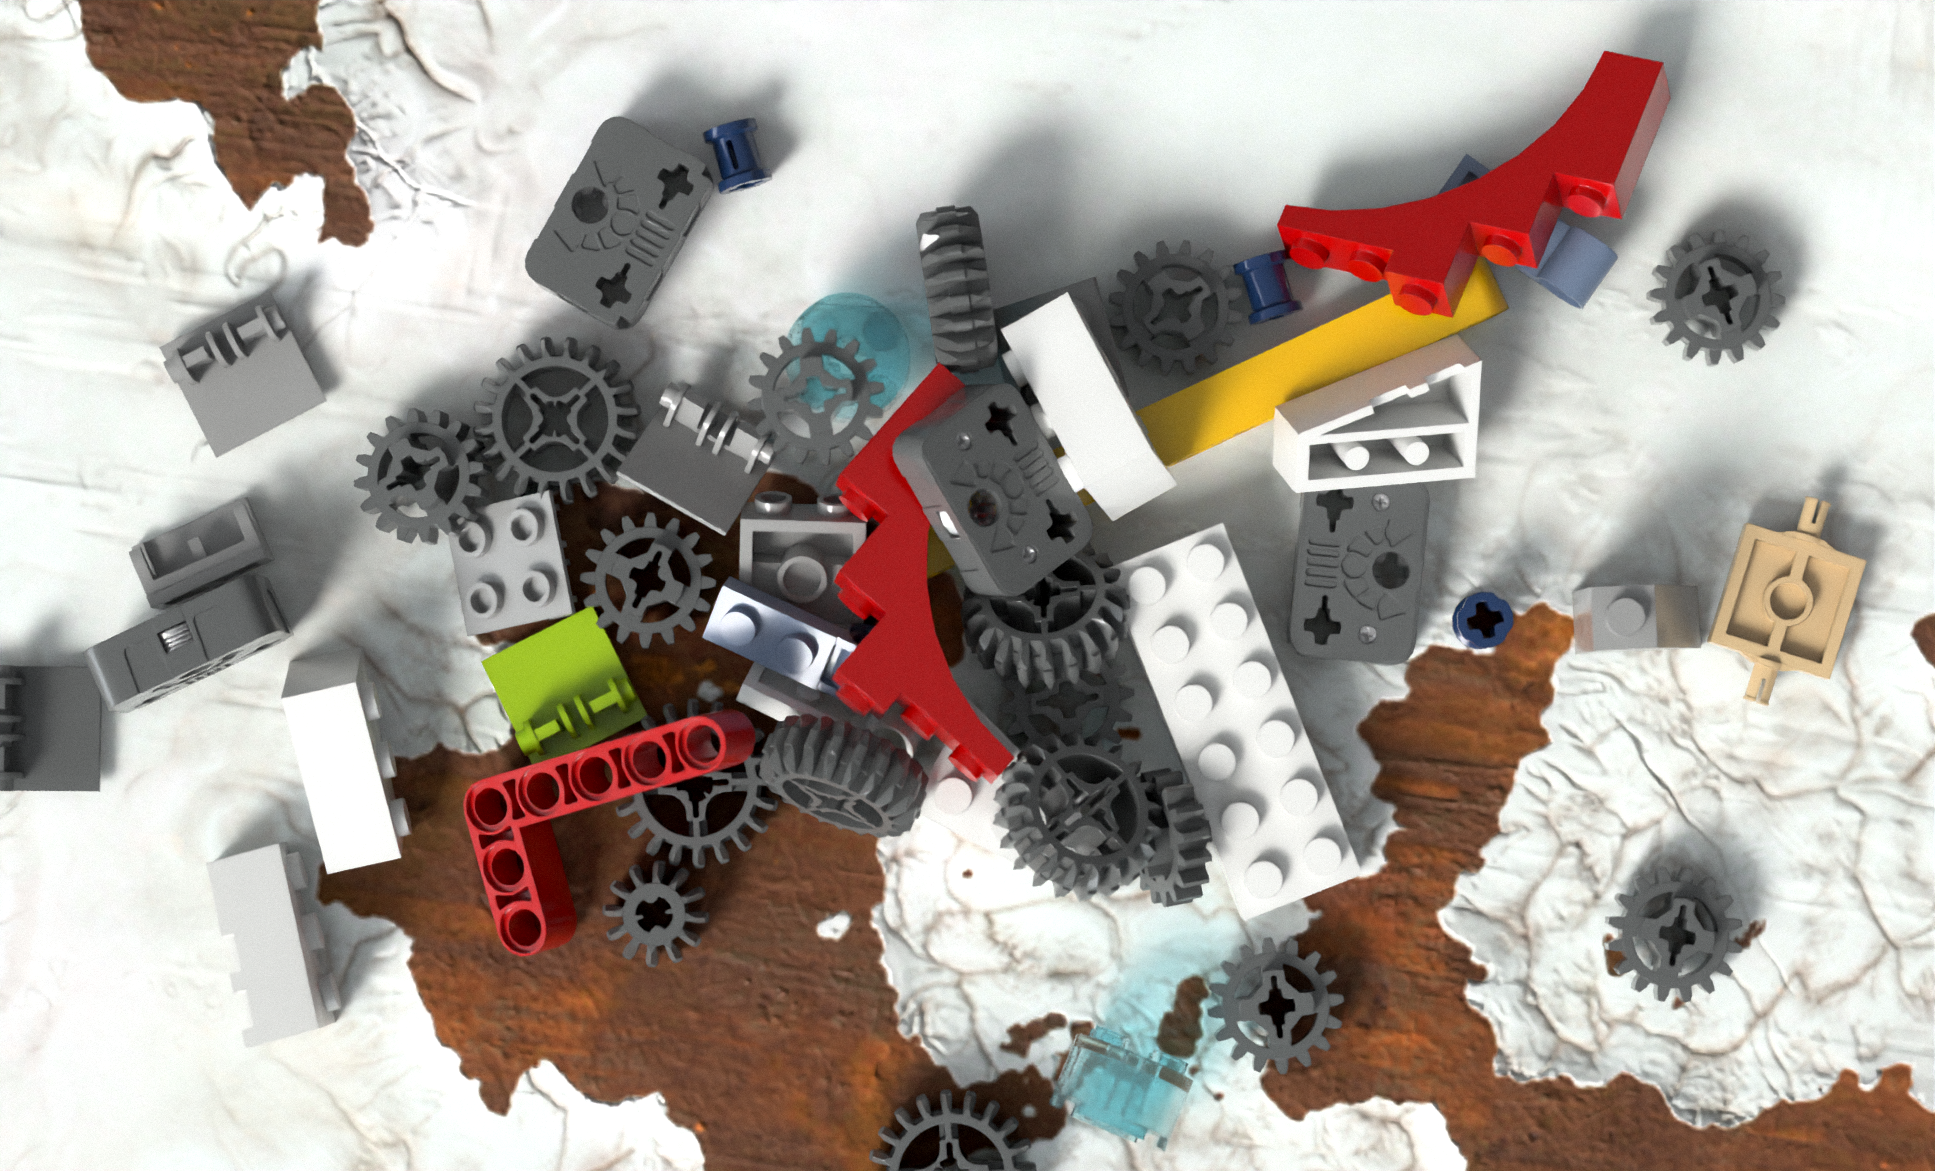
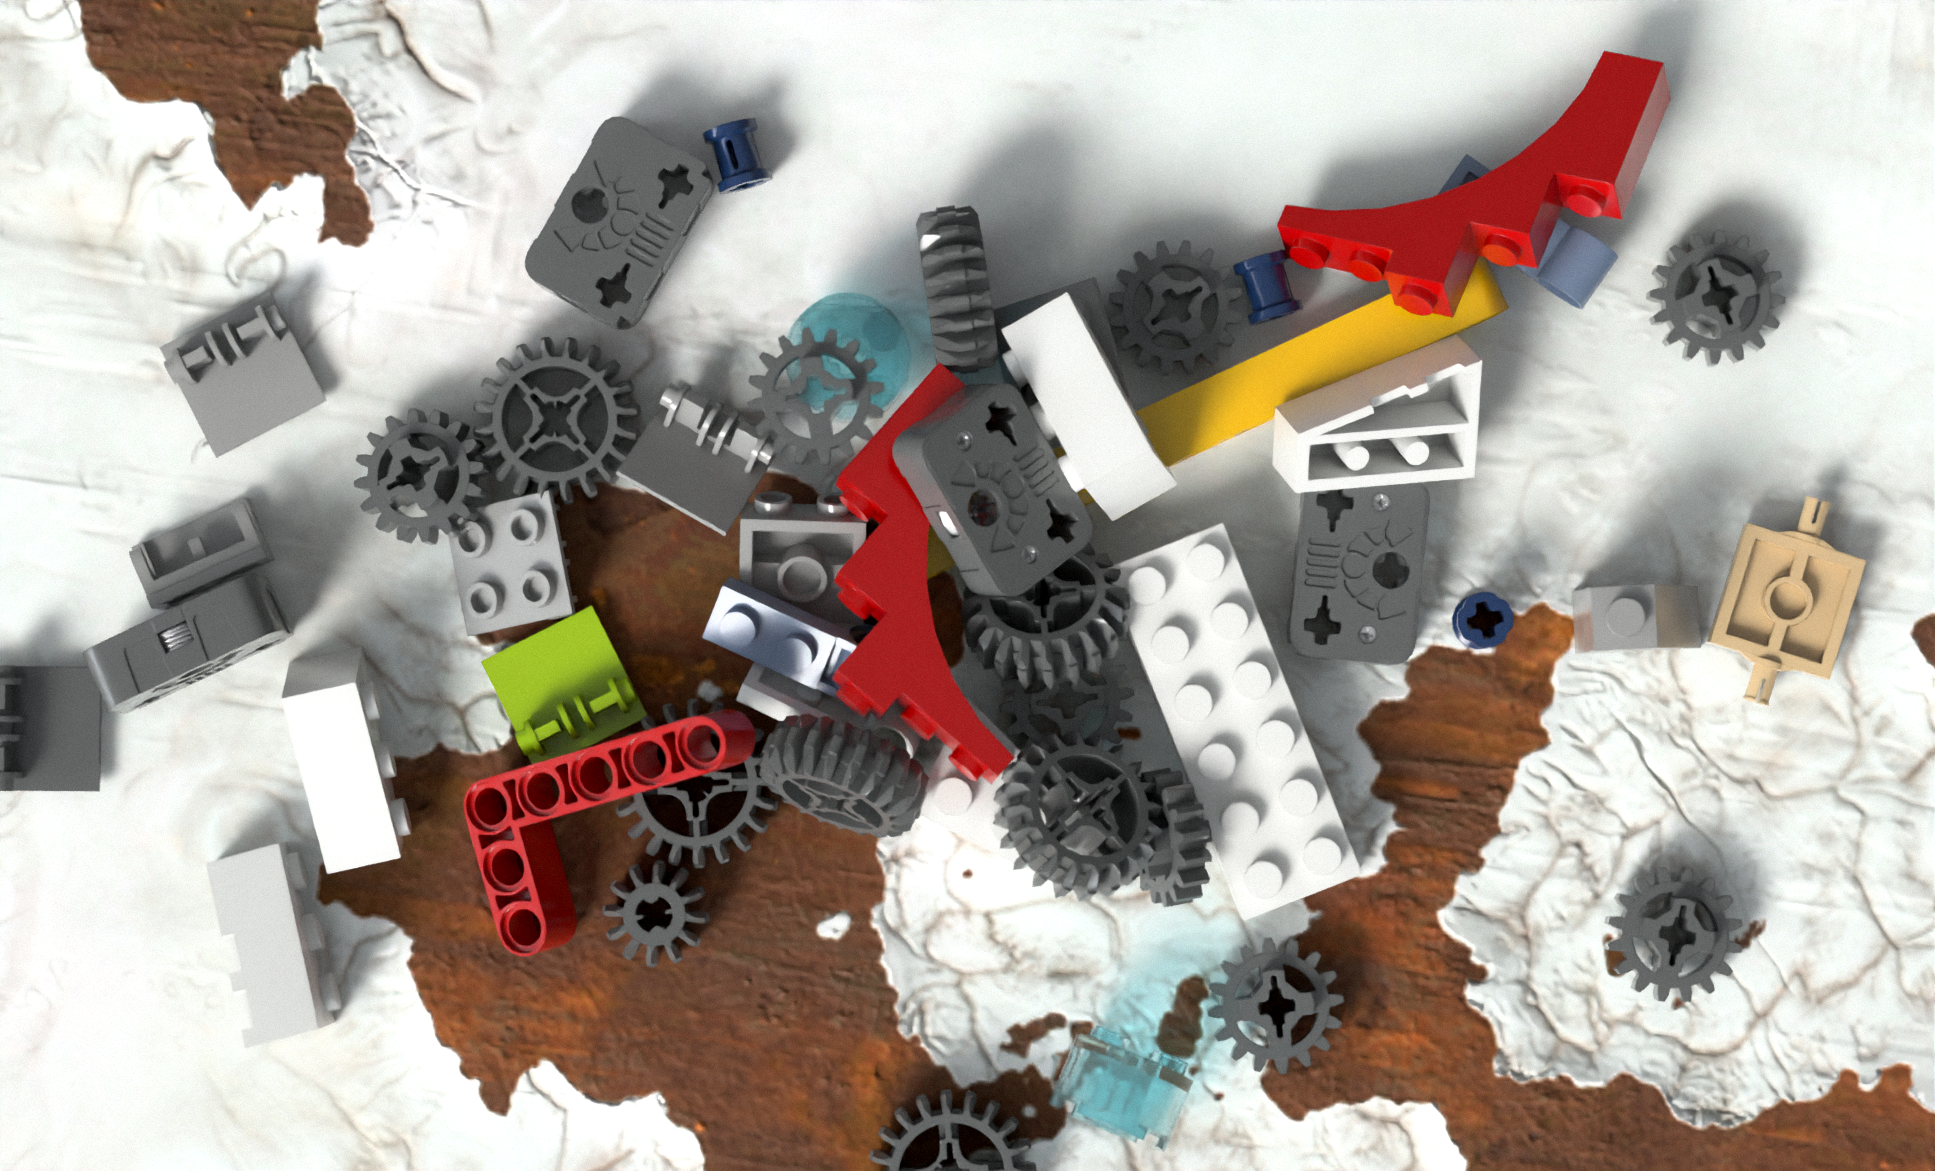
dark grey gear [580,513,717,649] -> none

